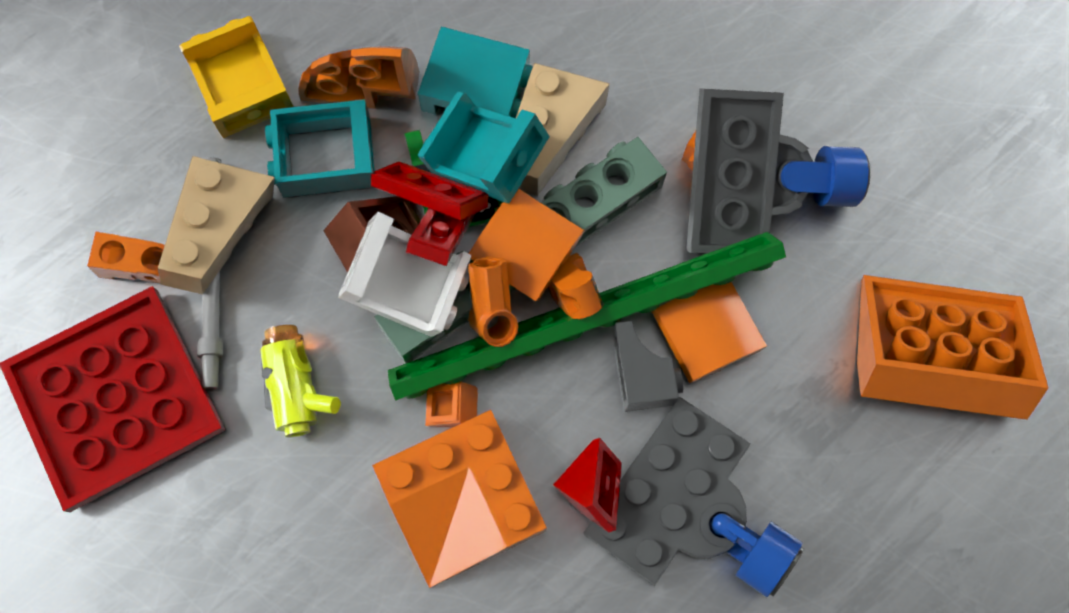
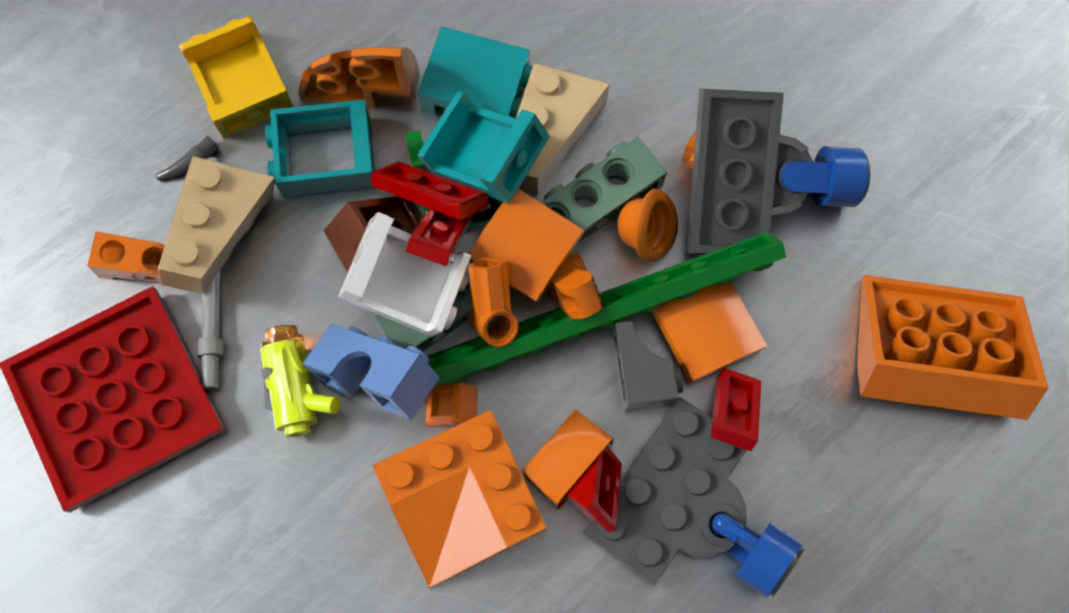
none -> dark grey helmet [155,135,219,181]
none -> medium blue arch [302,324,440,420]
none -> orange piece [522,409,614,509]
none -> orange hat [617,189,678,262]
none -> red plate [711,367,762,451]

